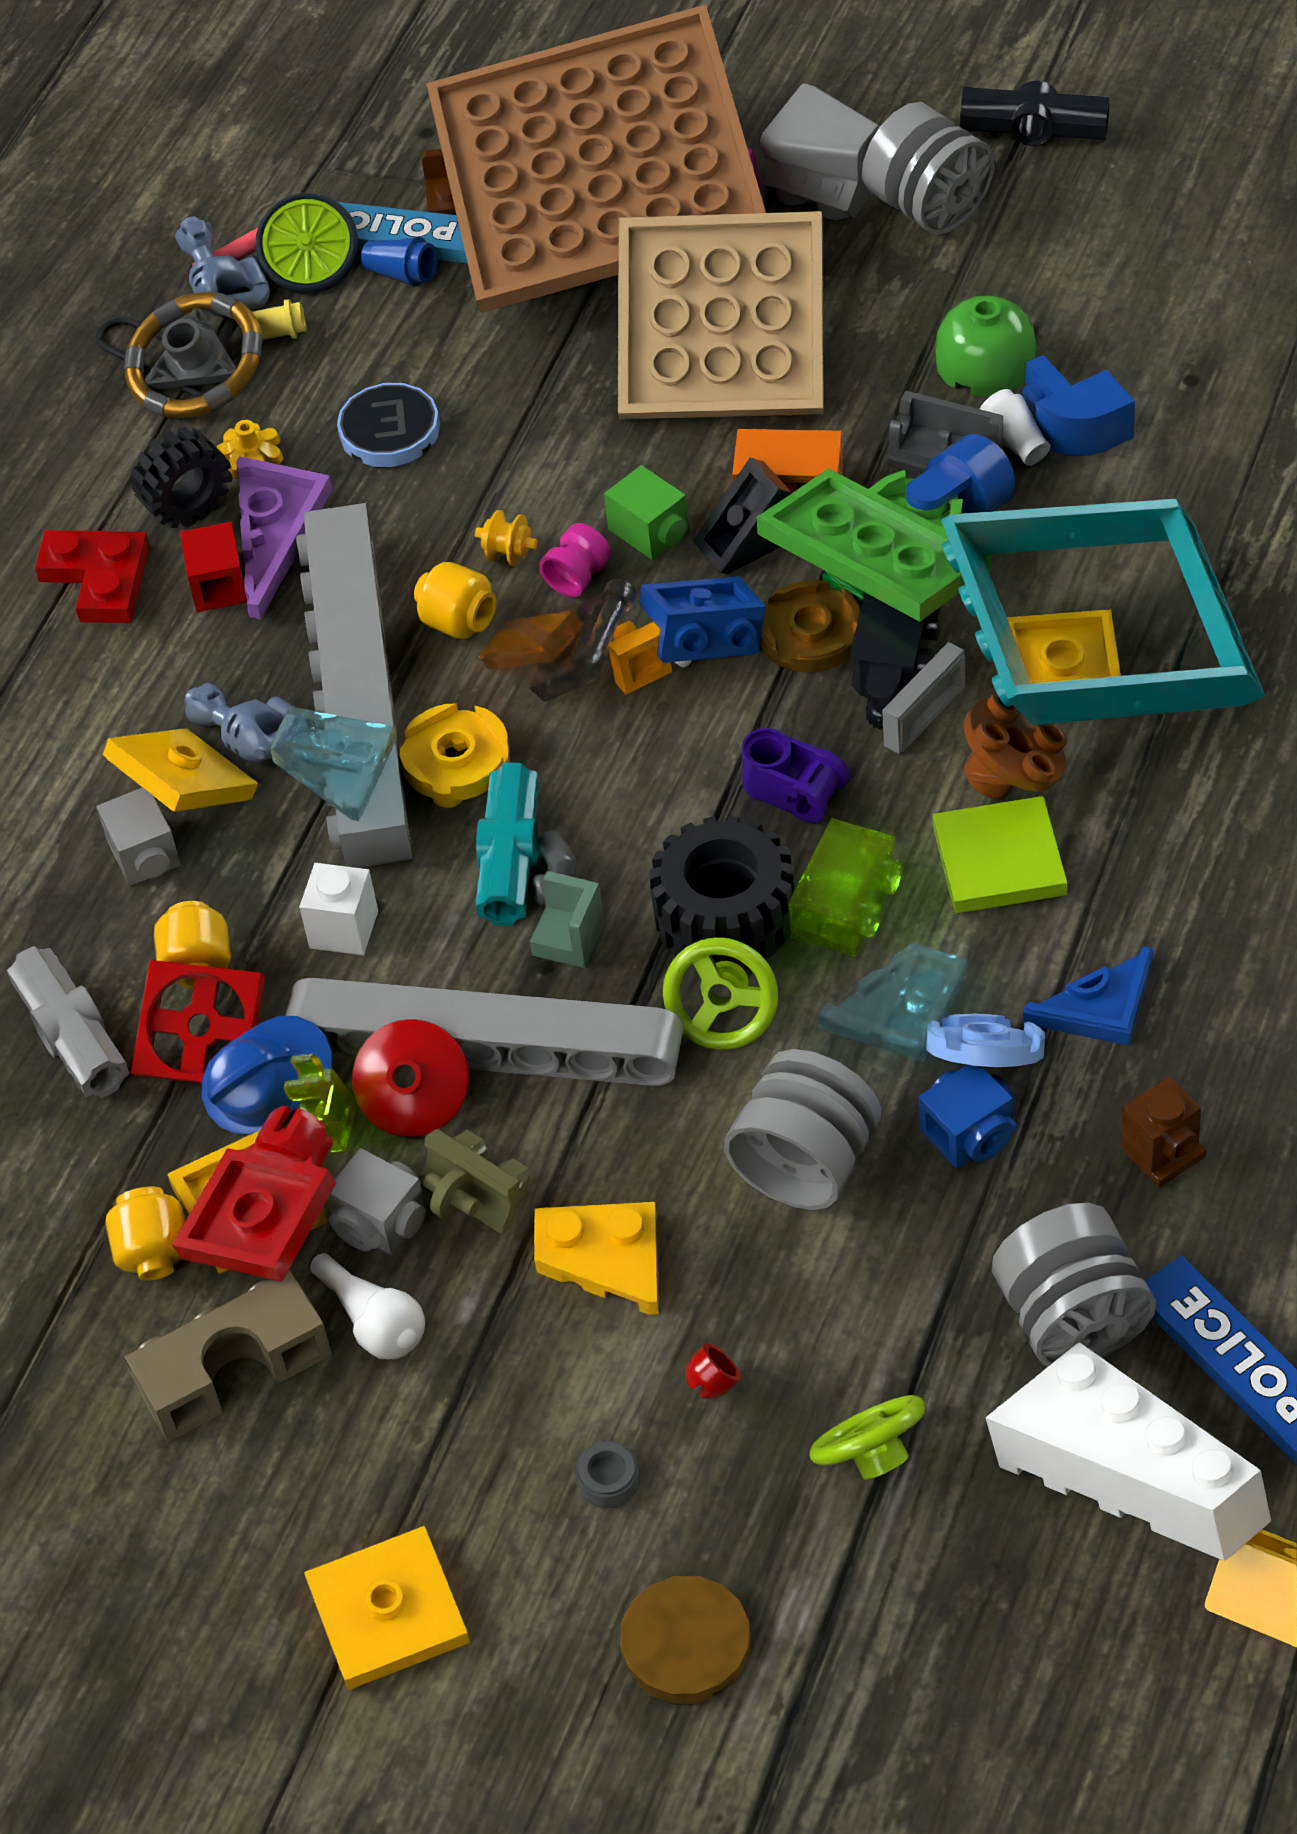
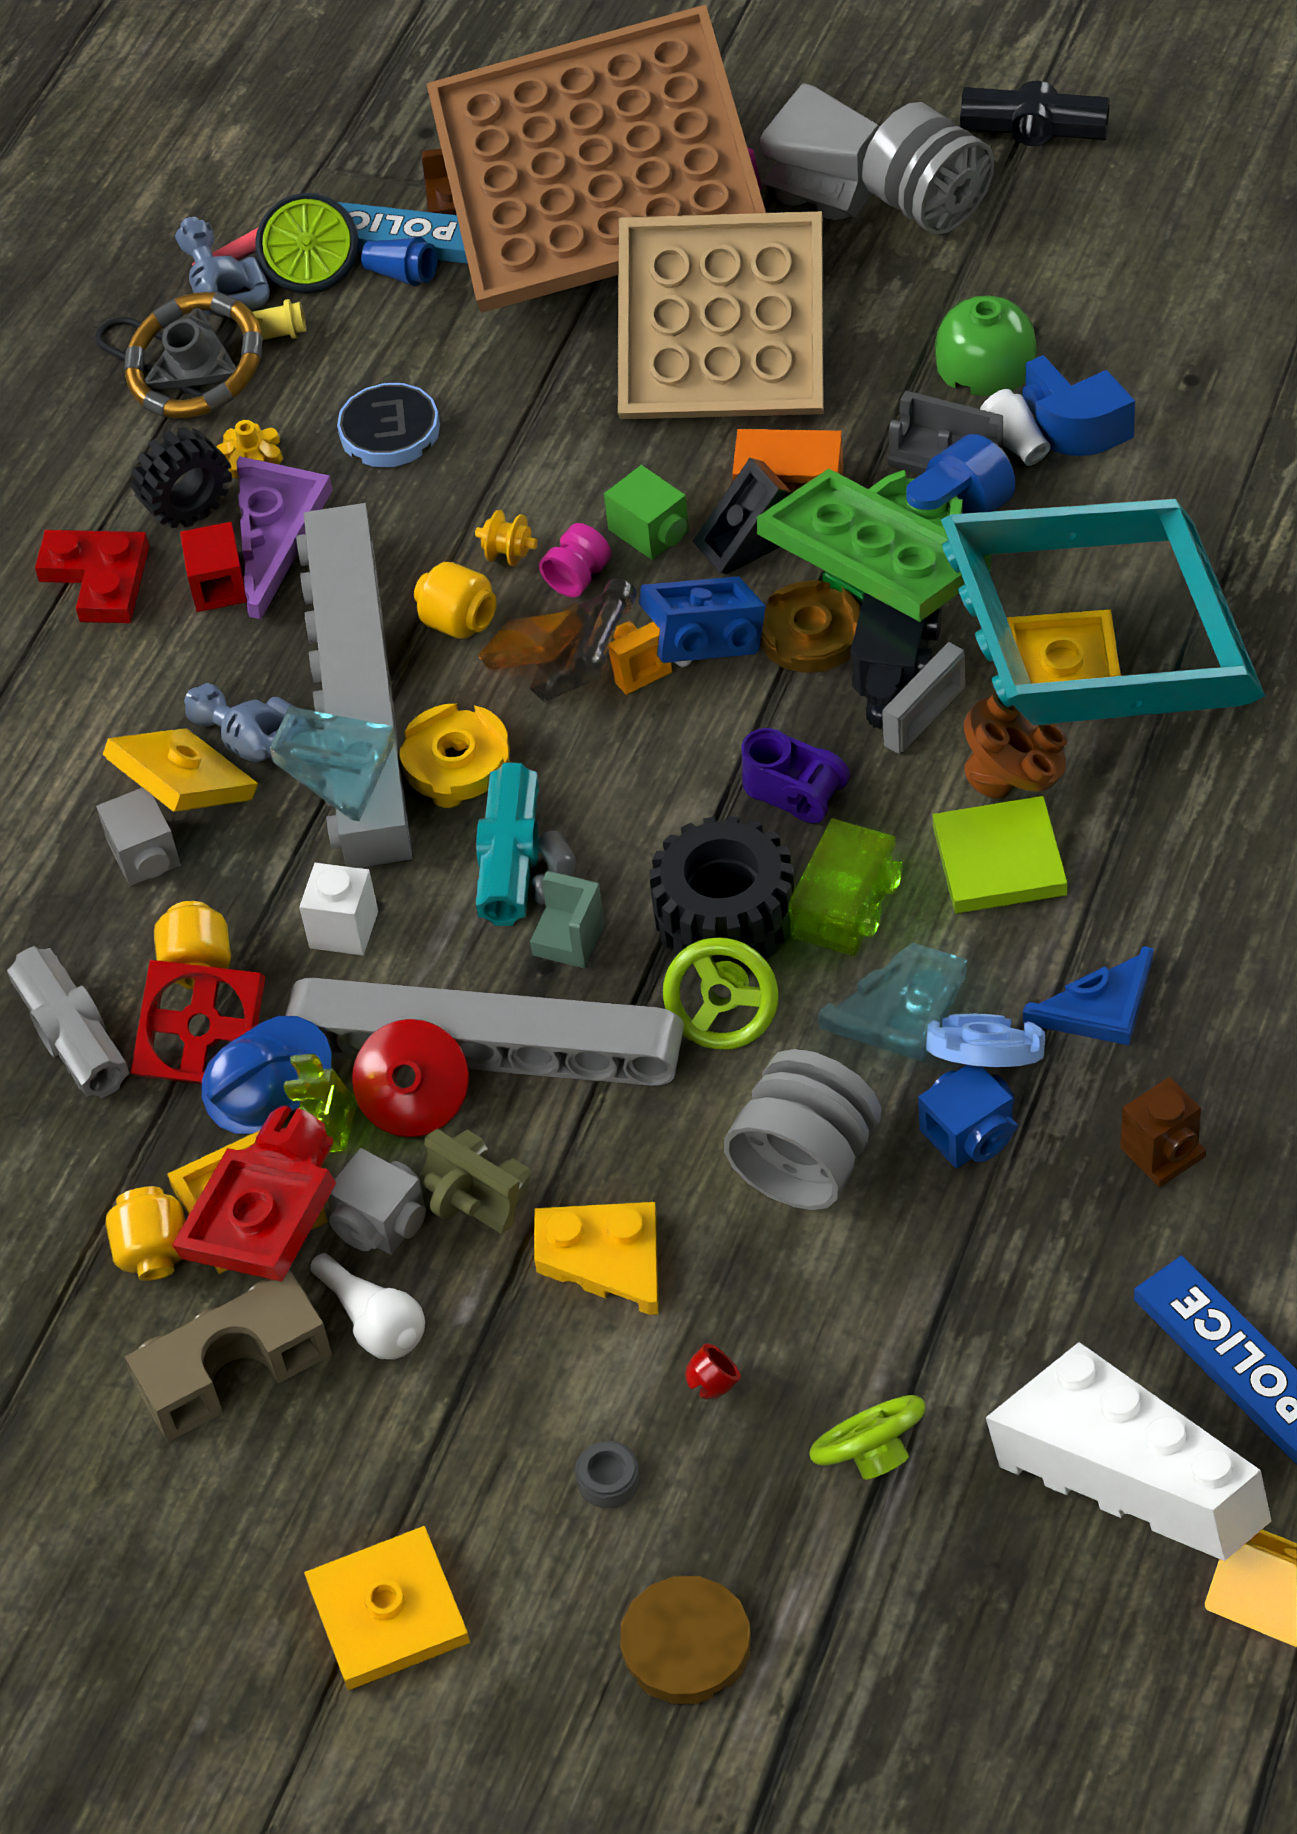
light grey wheel [991,1203,1157,1366] -> none

